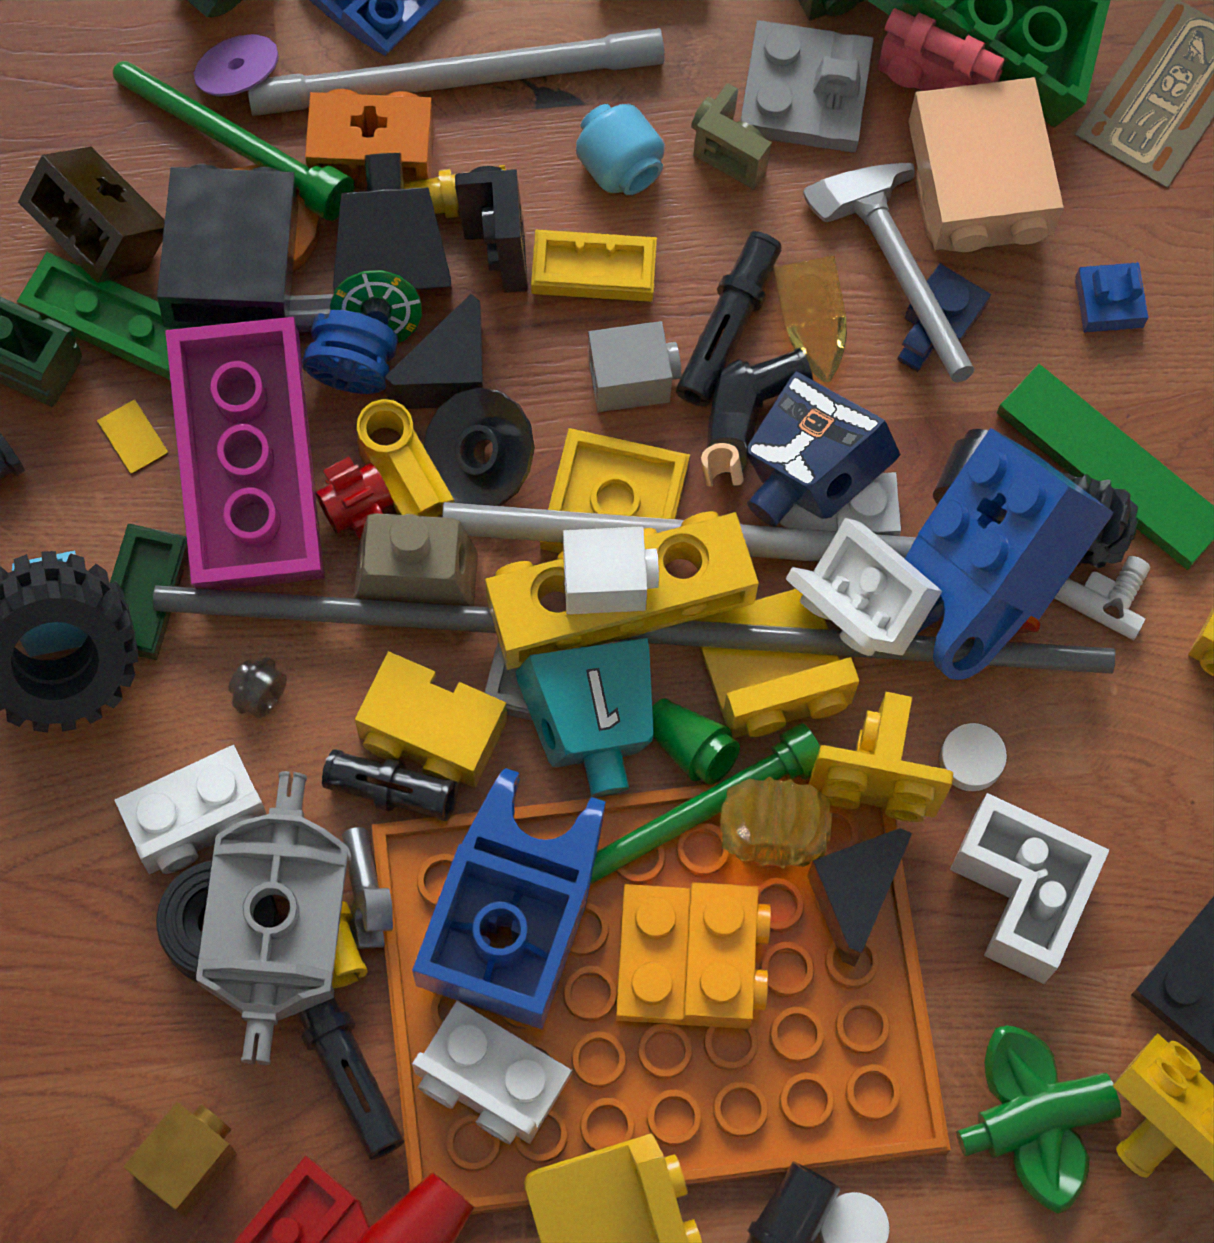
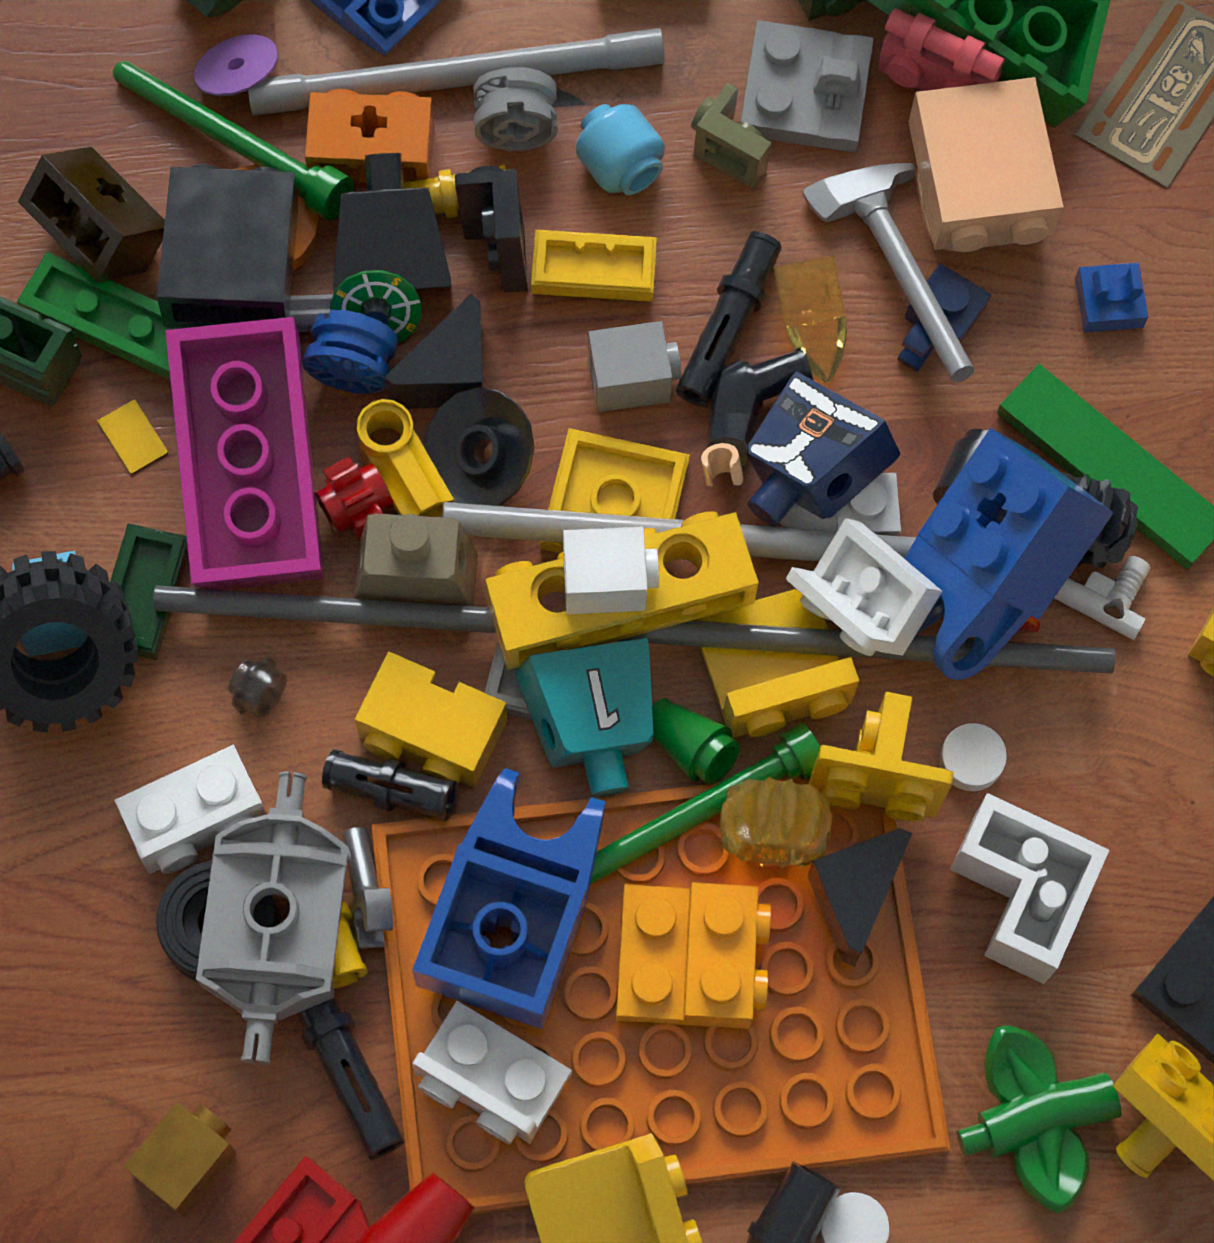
none -> light grey wheel [474,67,558,151]

